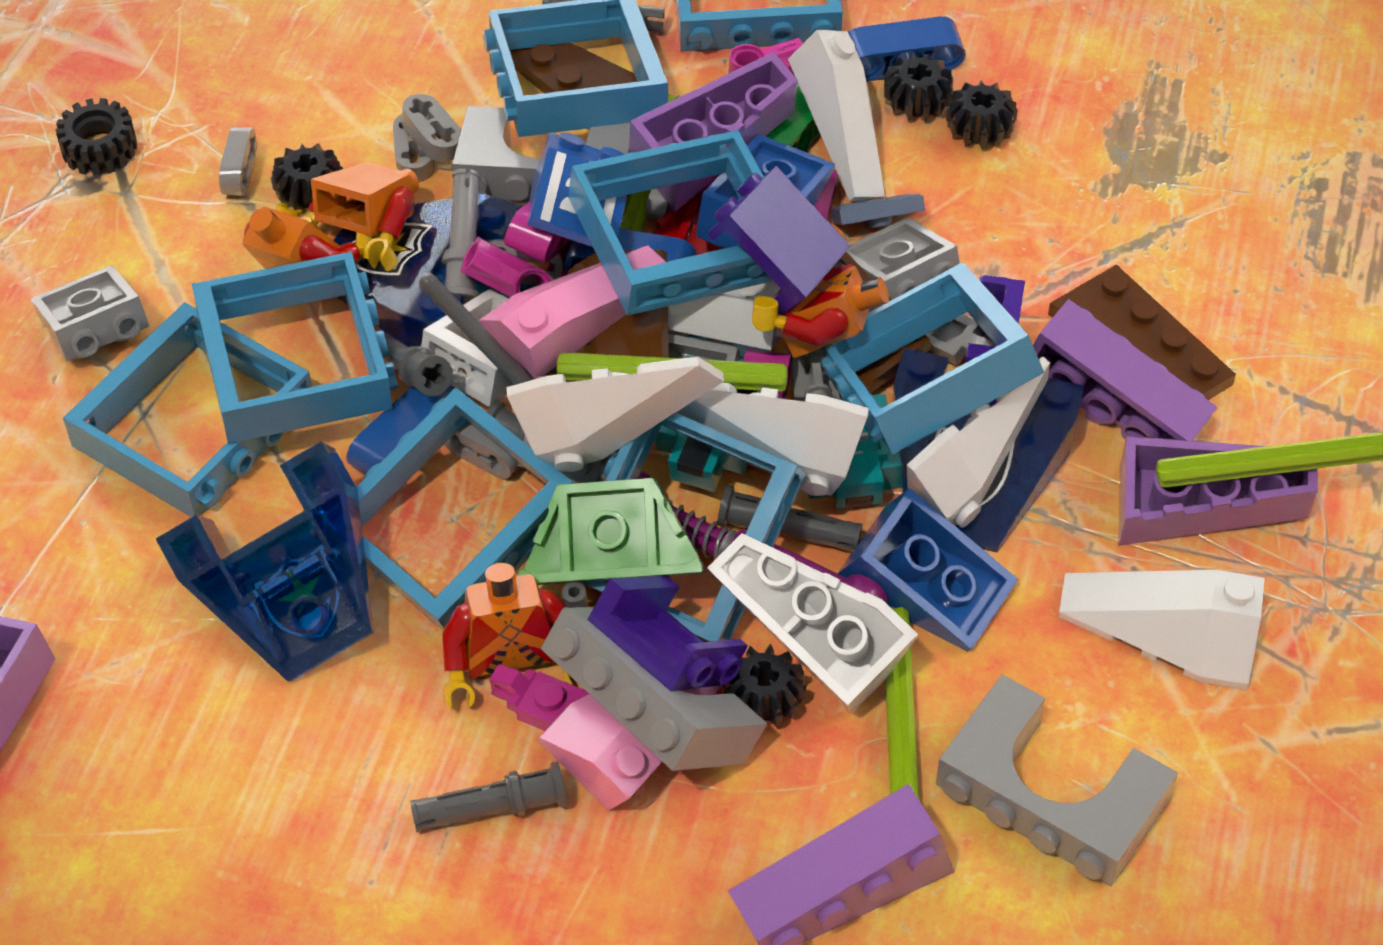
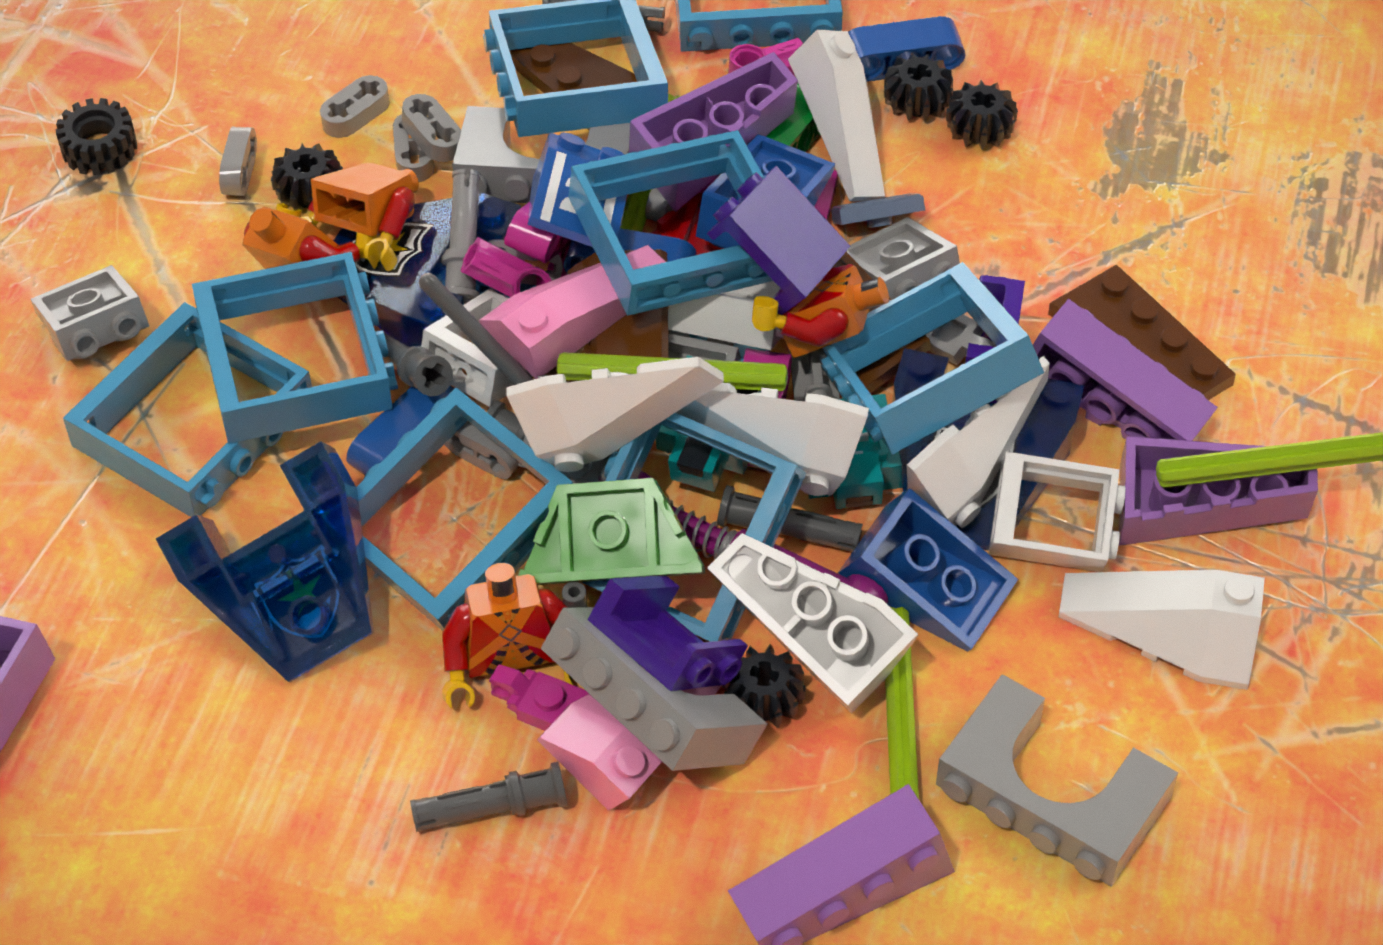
none -> light grey beam [320,75,390,138]
none -> white window [988,452,1125,572]

